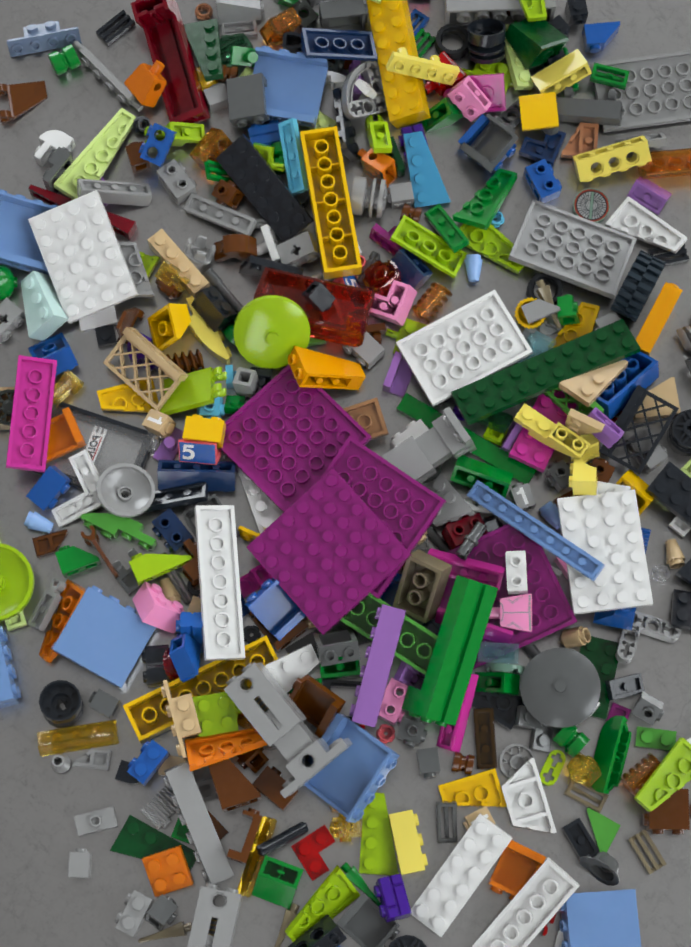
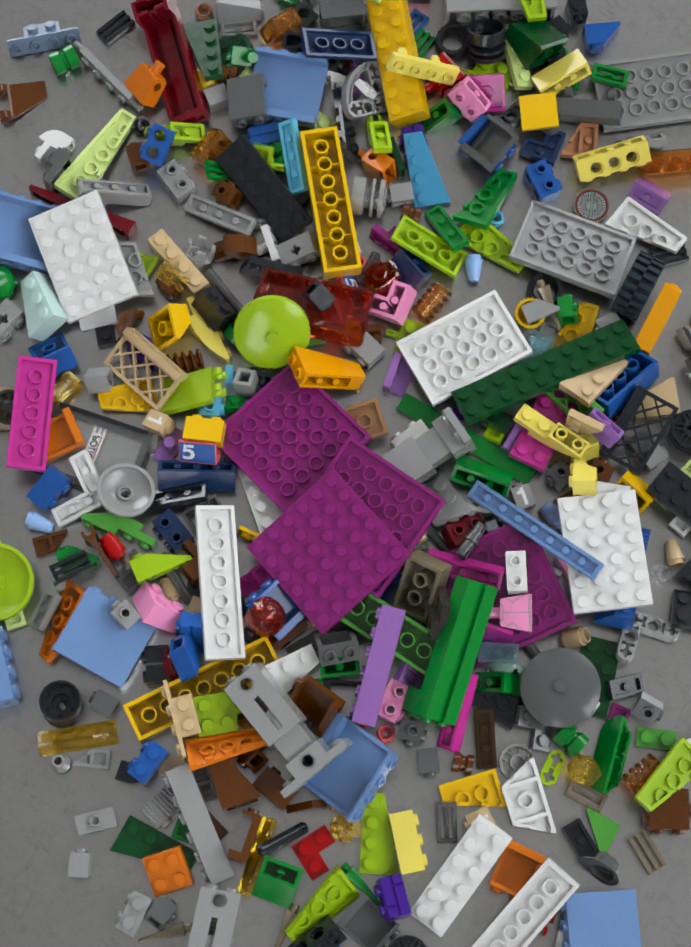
none -> black tile [49,549,93,585]
none -> light grey brick [83,366,115,394]
none -> red brick [98,531,126,561]
none -> light grey brick [108,599,141,630]
none -> clear red cylinder [245,596,286,637]
none -> reddish brown tile [286,800,327,814]
none -> clear smoke slope [425,587,451,641]

